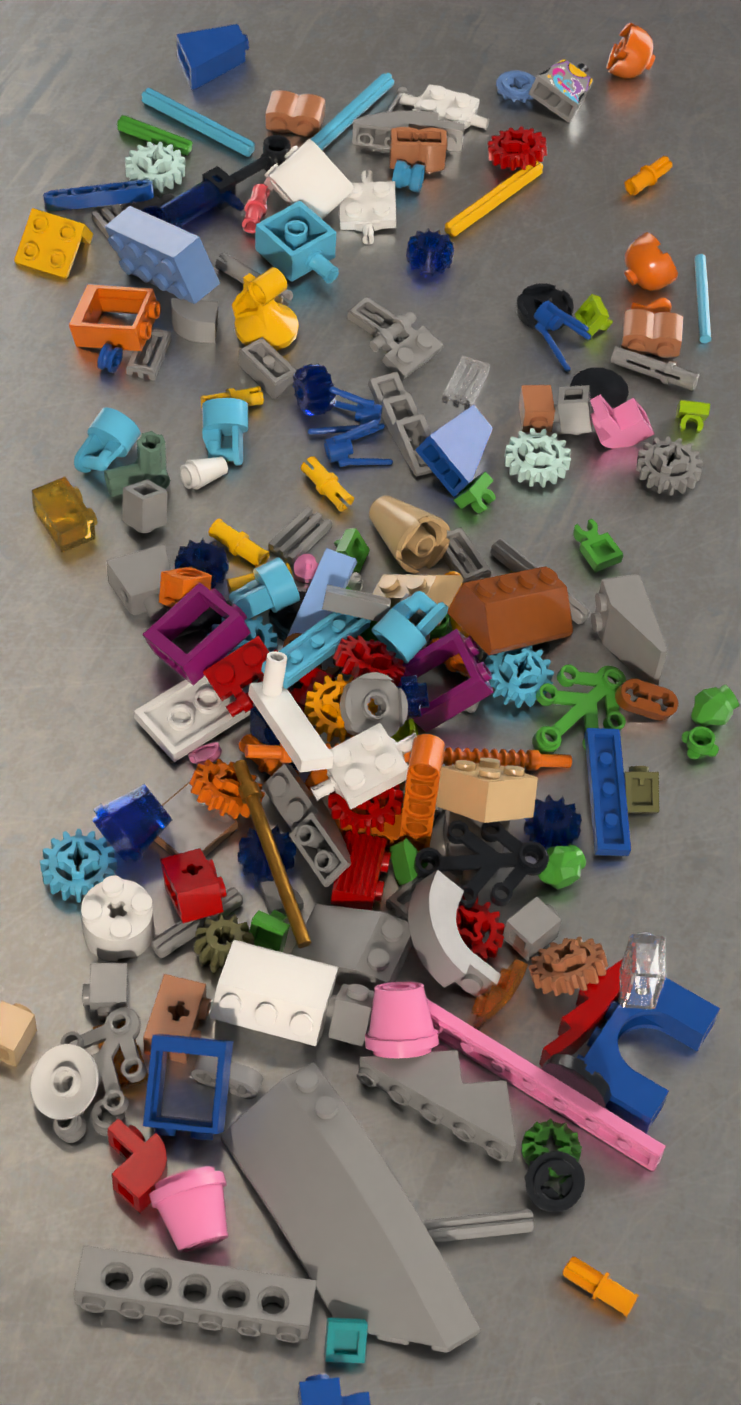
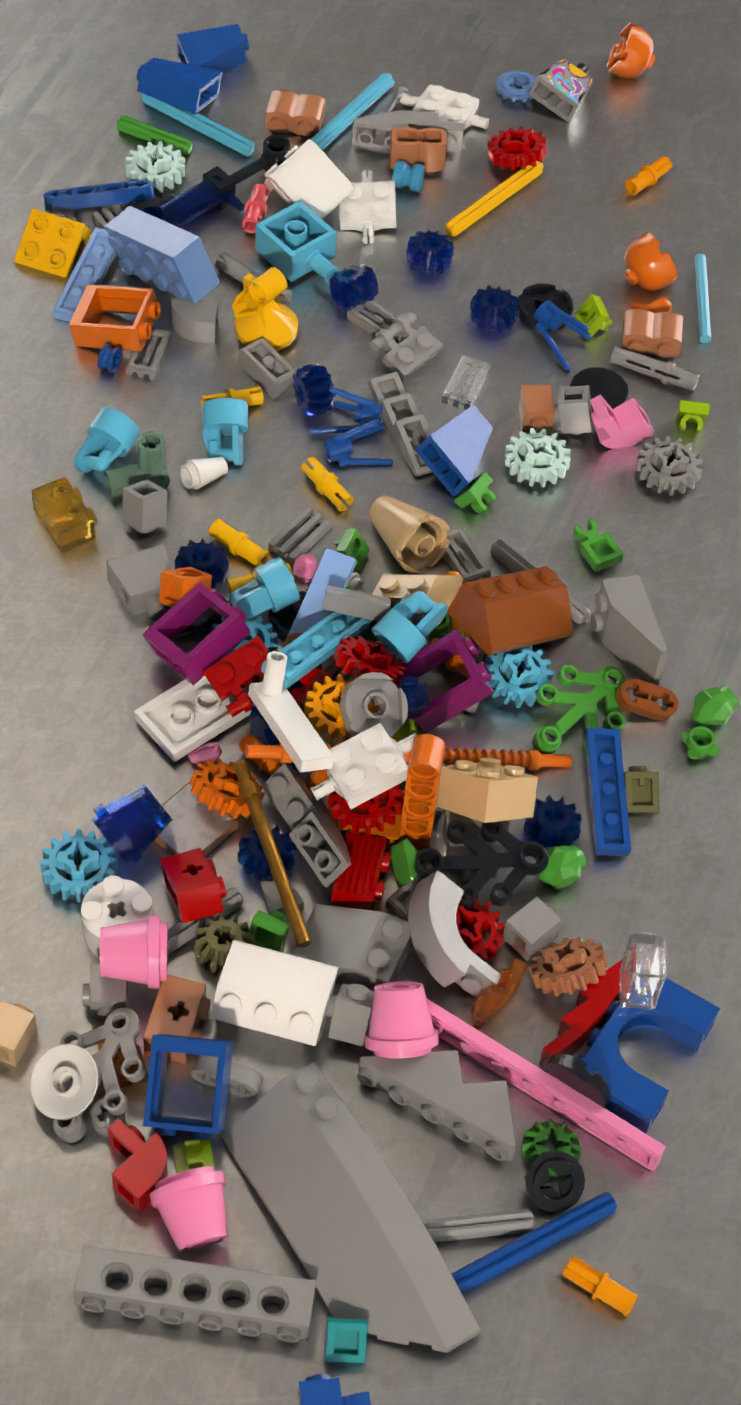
none -> light blue tile [52,227,117,322]
none -> bright pink piece [100,915,167,989]
none -> blue slope [137,58,223,115]
none -> lime tile [172,1139,215,1174]
none -> clear blue gear [329,264,379,308]
none -> blue axle [452,1192,617,1294]
none -> clear blue gear [470,285,519,334]

